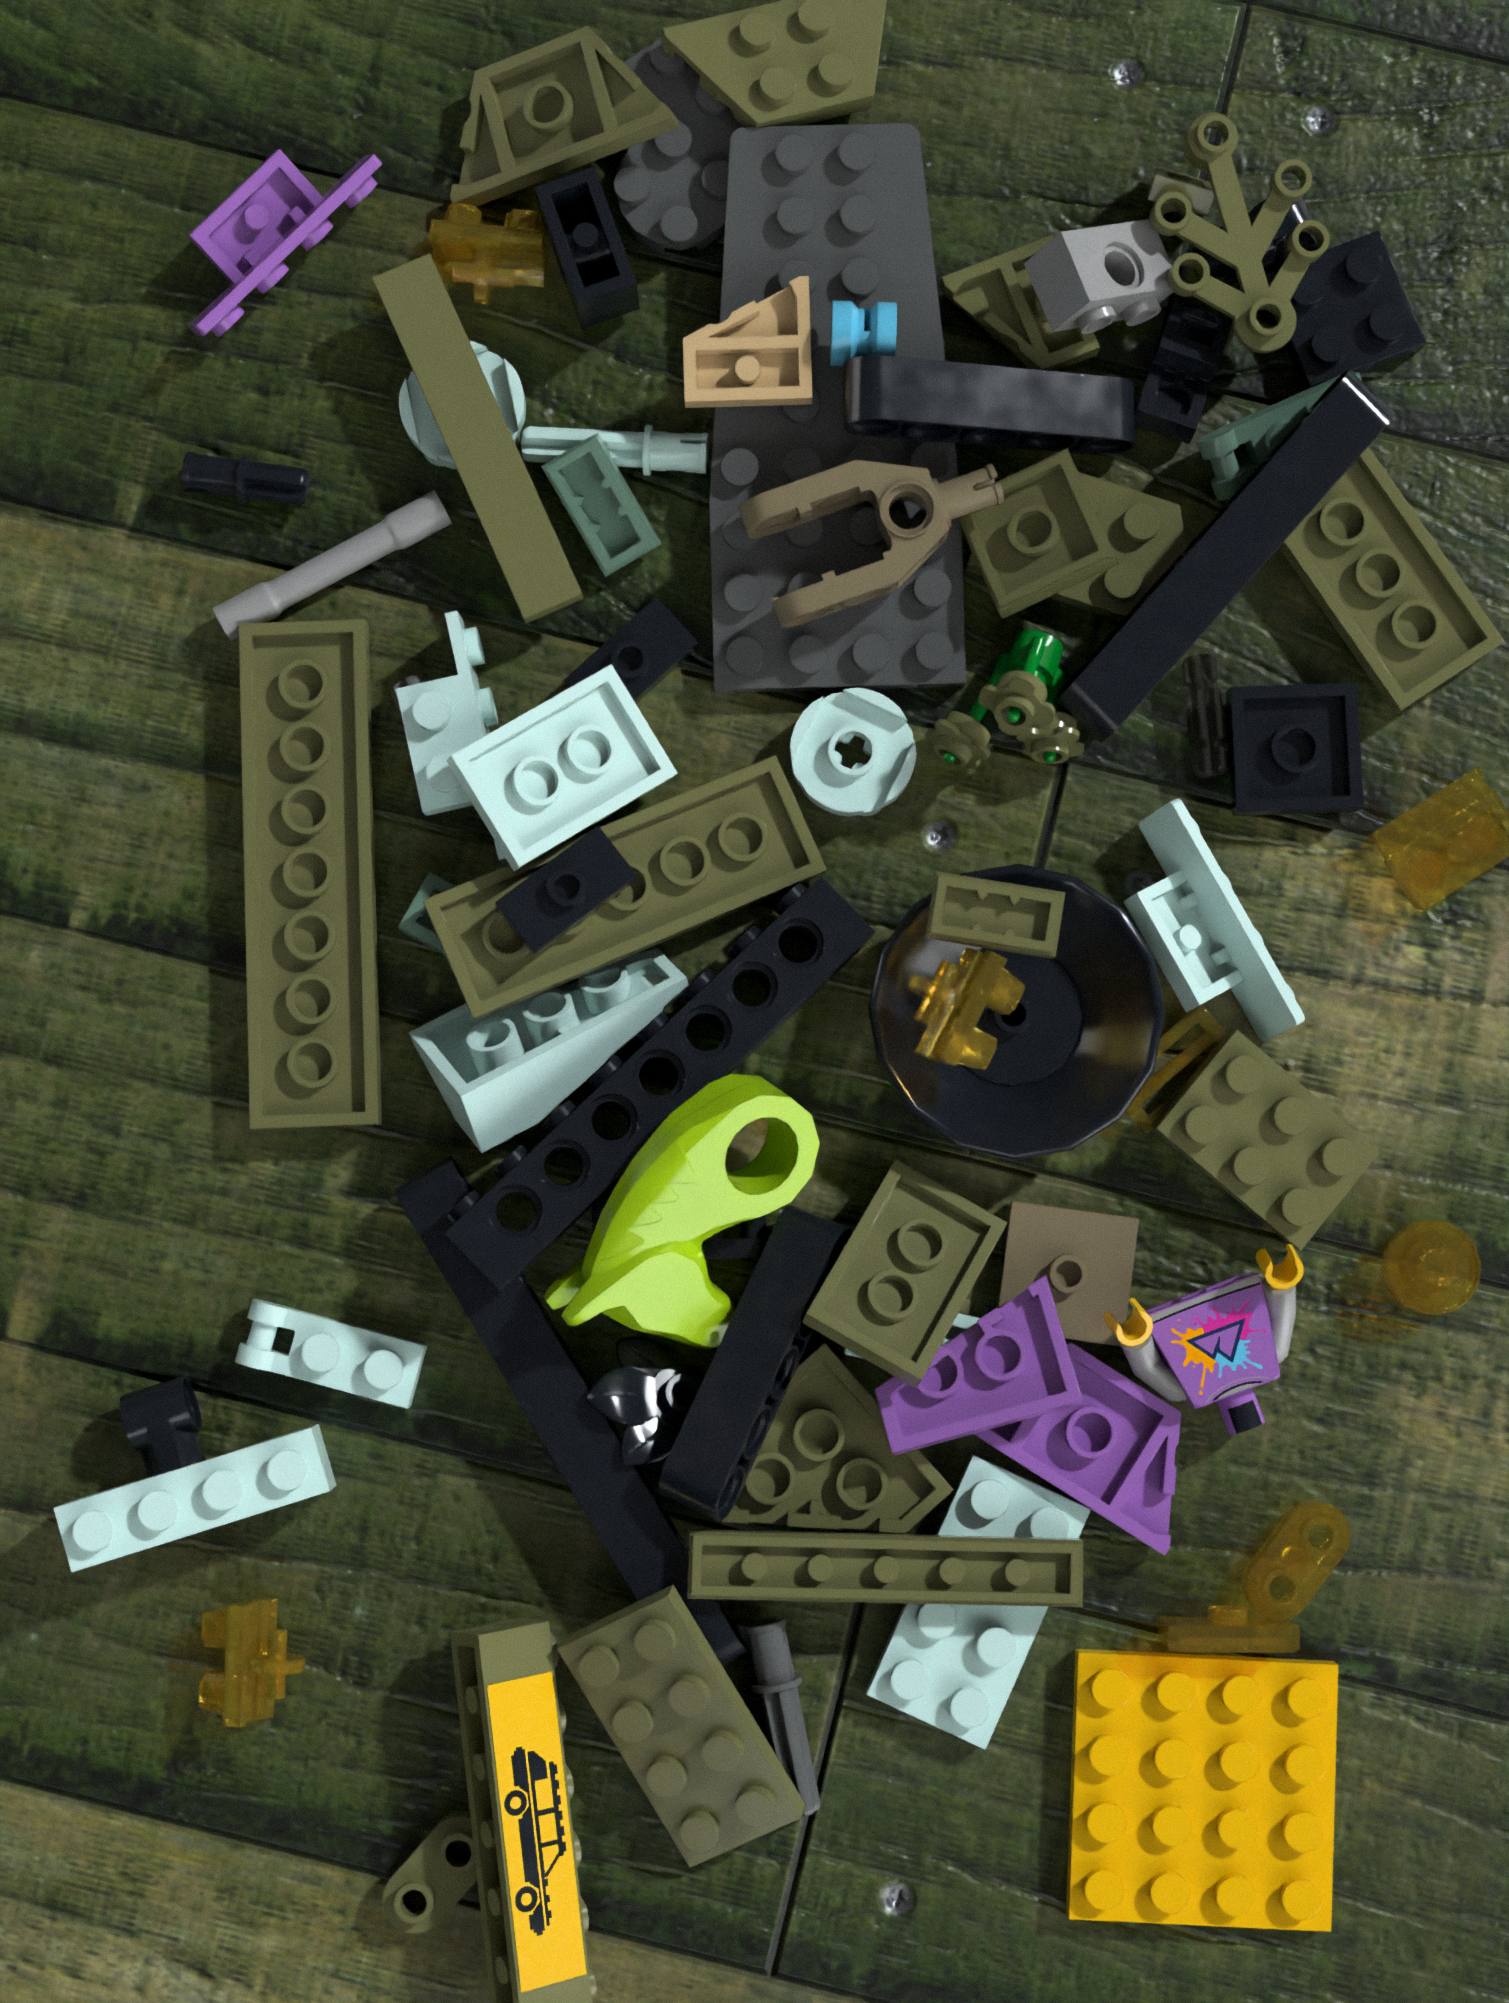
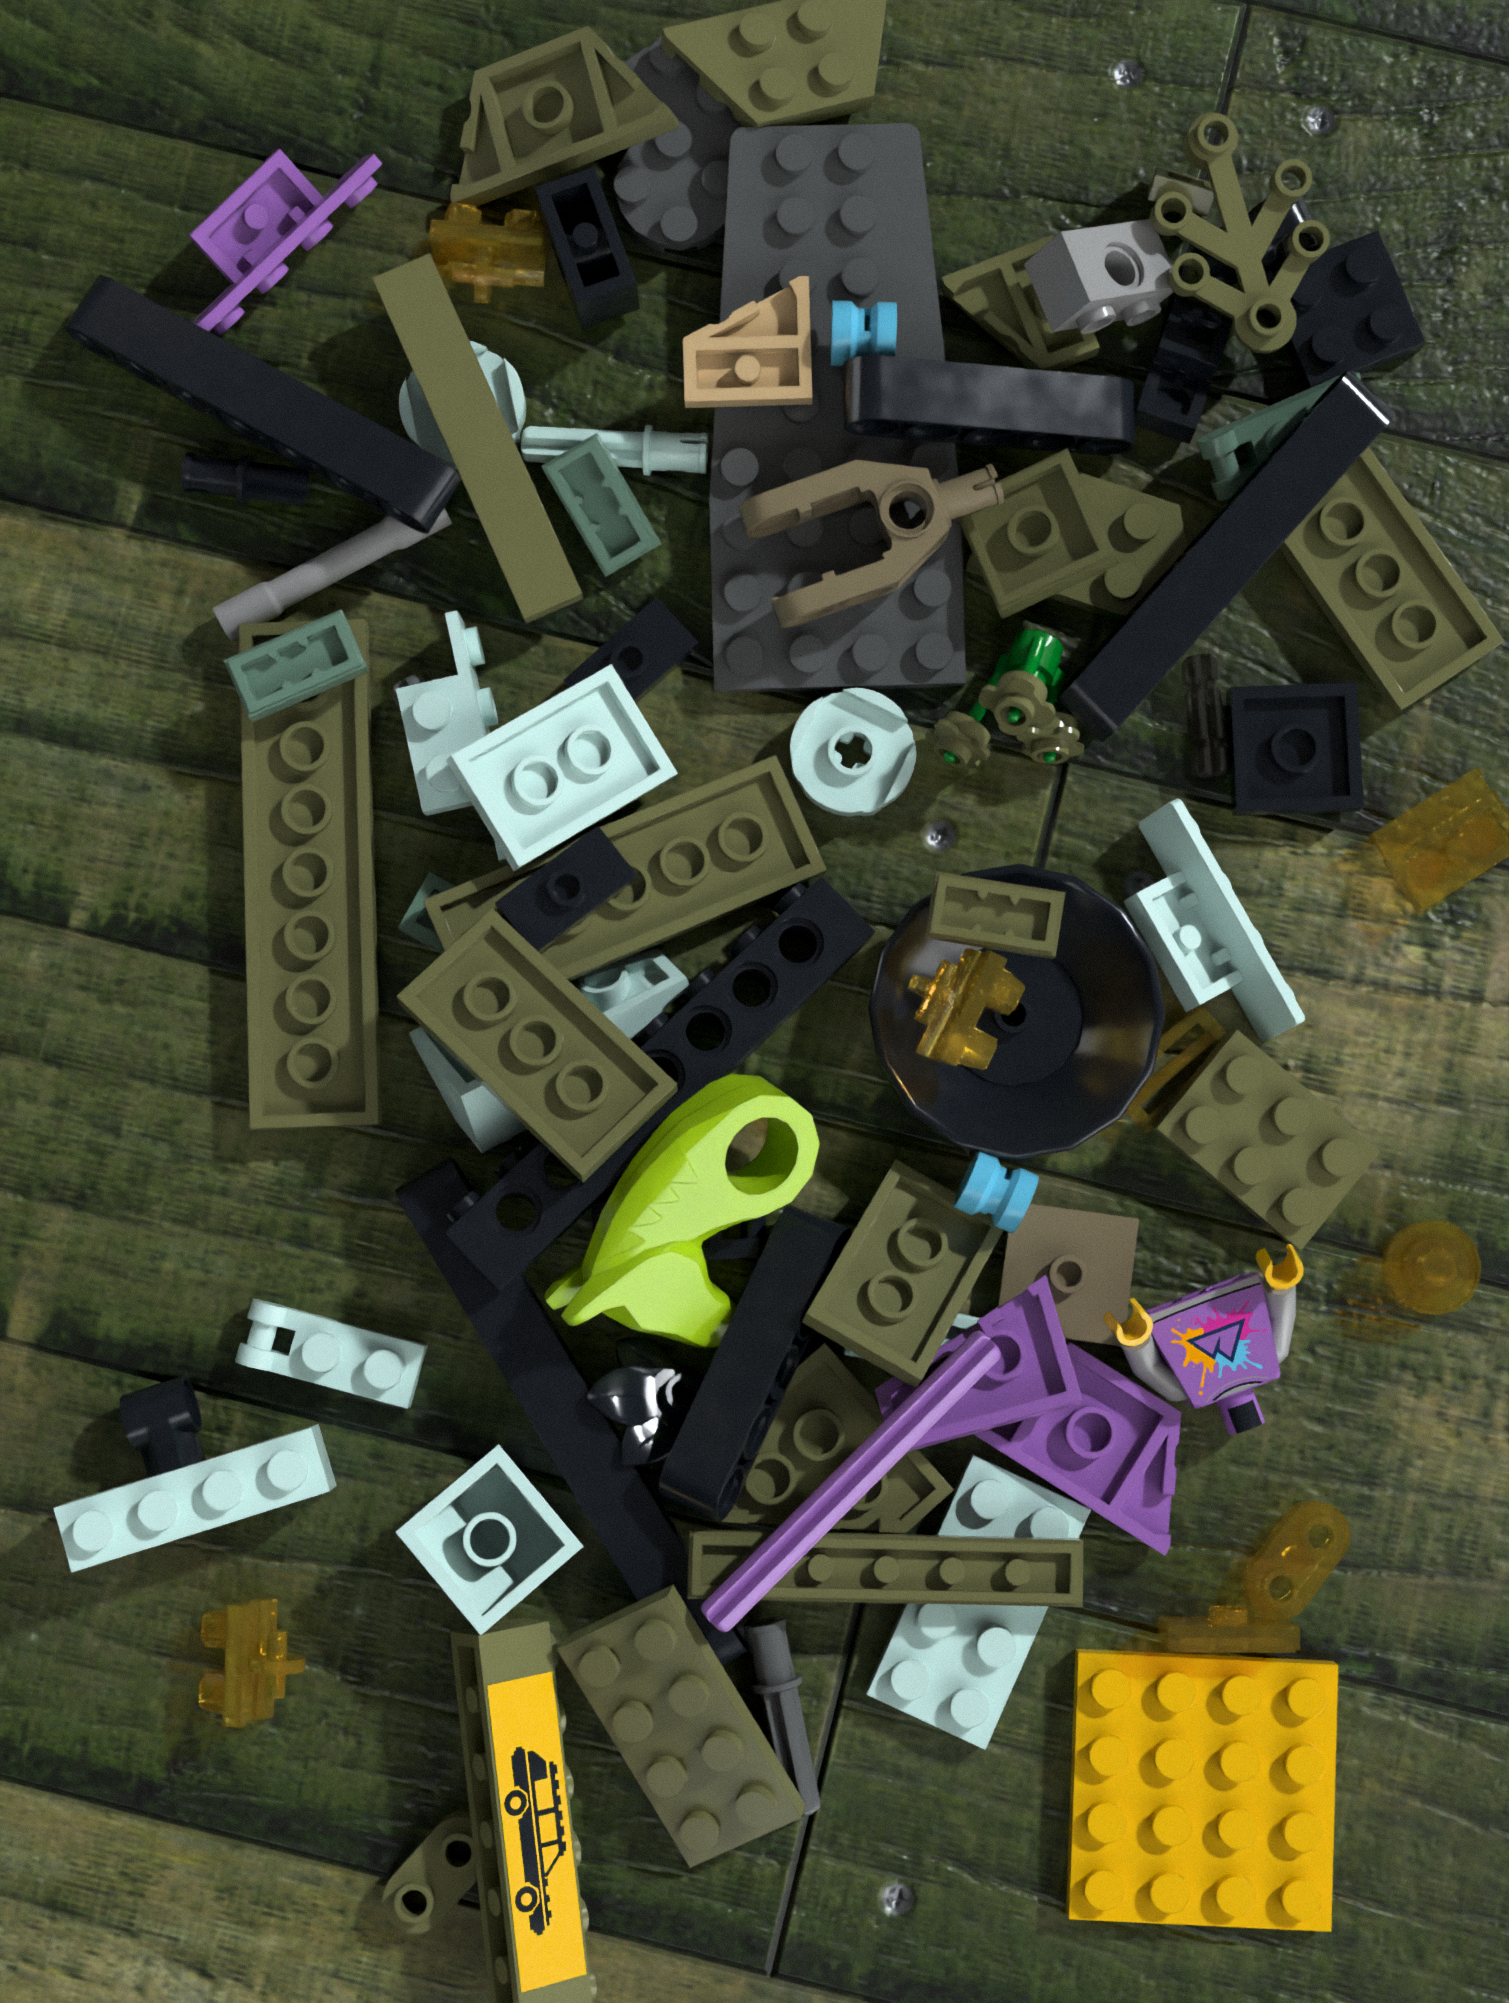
none -> black beam [64,275,461,534]
none -> sand green plate [224,609,370,722]
none -> olive plate [396,908,678,1182]
none -> light aqua slope [396,1444,584,1636]
none -> medium lavender axle [701,1330,1001,1632]
none -> medium azure wheel [953,1151,1039,1234]

